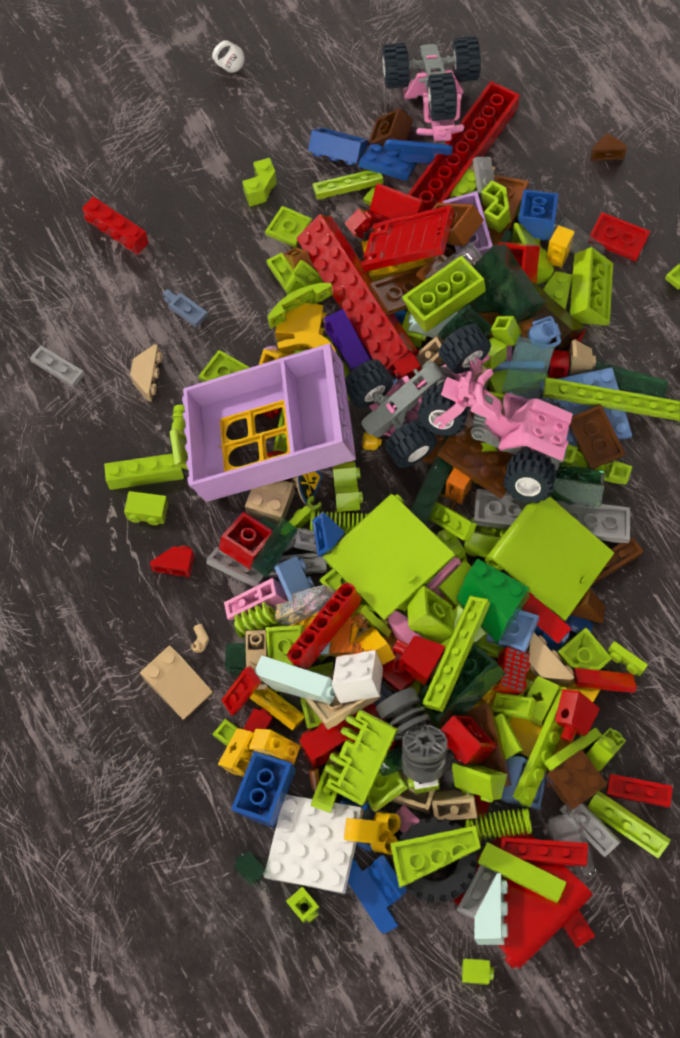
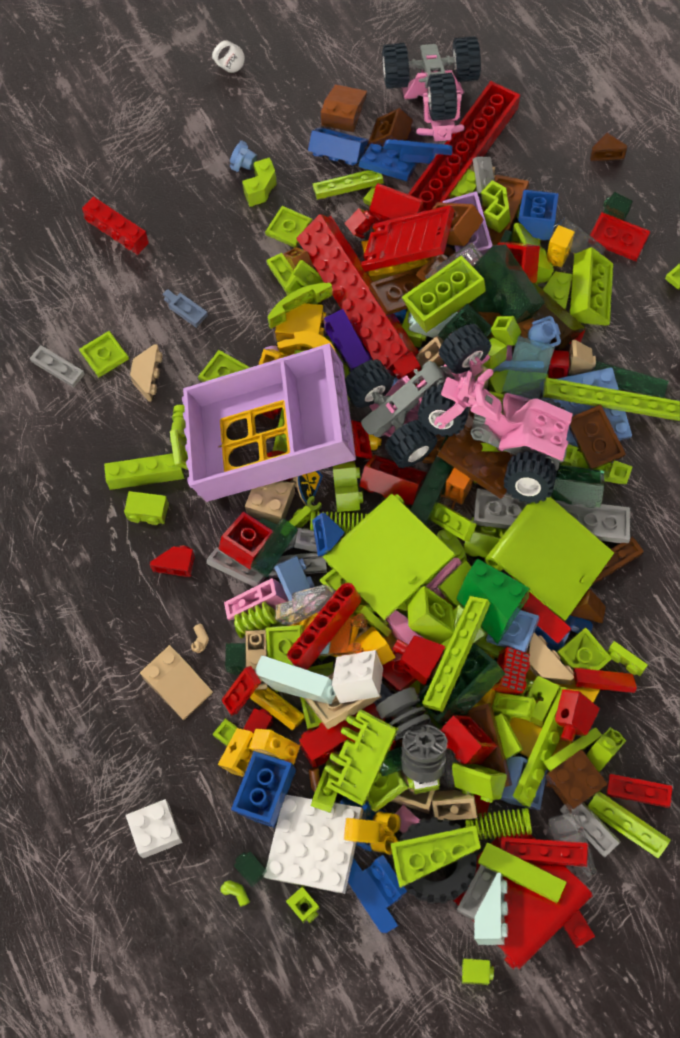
none -> lime tile [79,331,129,378]
none -> white brick [126,799,182,858]
none -> lime arm [221,880,250,907]
none -> medium blue piece [230,140,257,172]
none -> dark orange slope [321,84,367,132]
none -> red slope [351,420,373,459]
none -> red slope [359,454,427,505]
none -> clear green brick [603,192,633,221]

